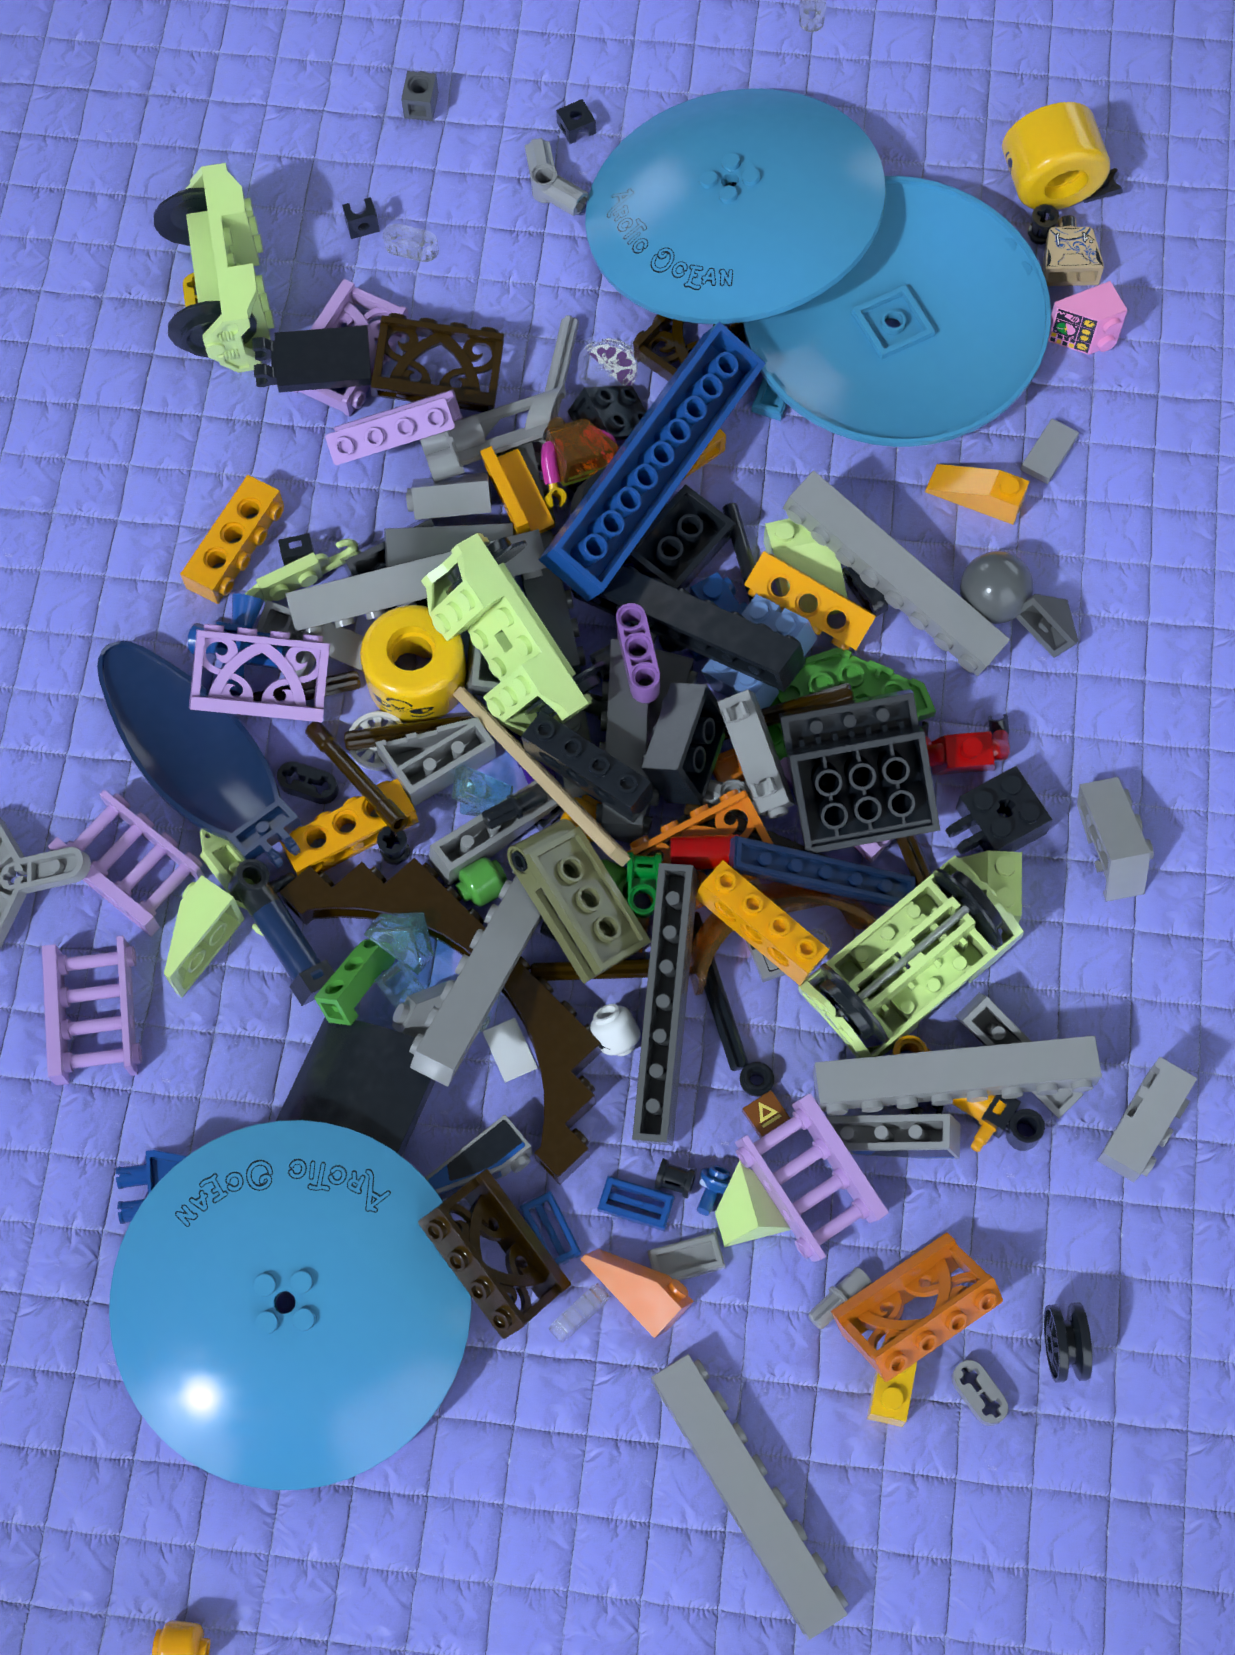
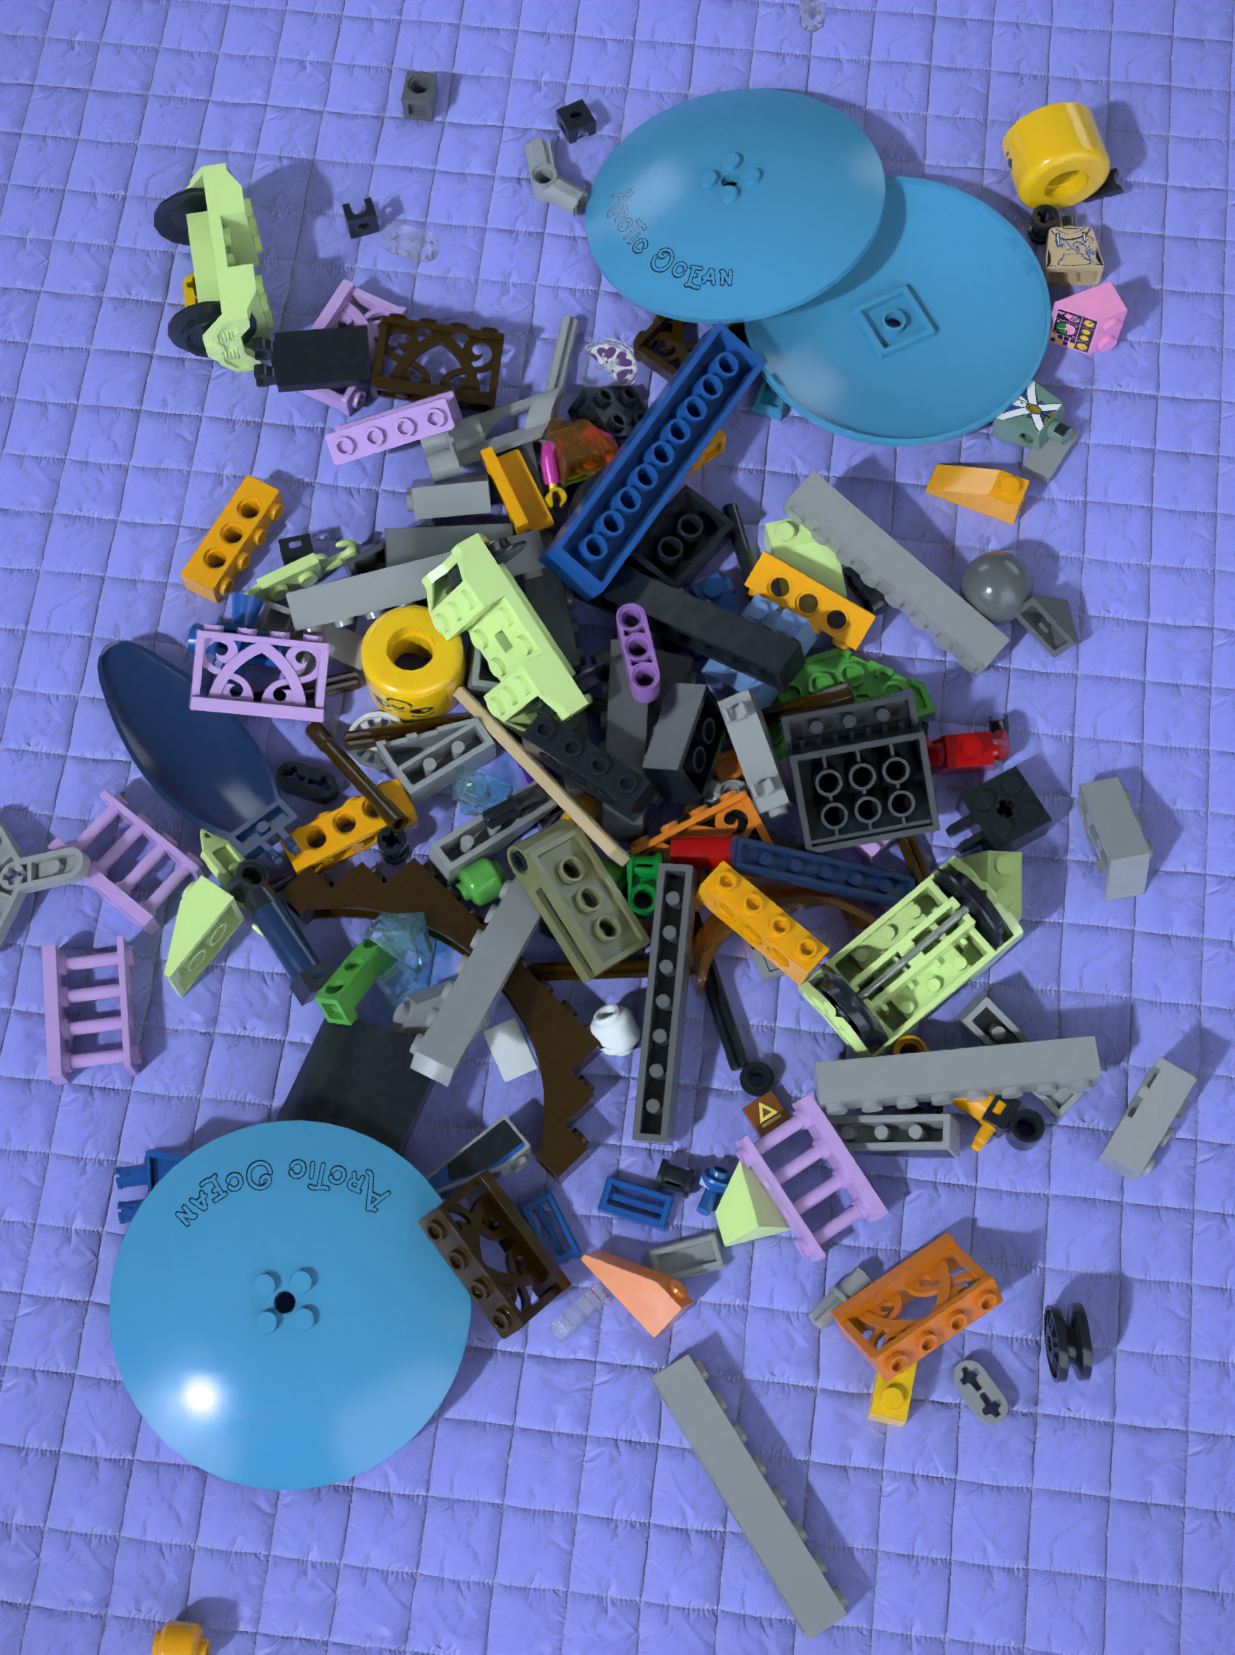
none -> sand green torso [993,379,1073,450]

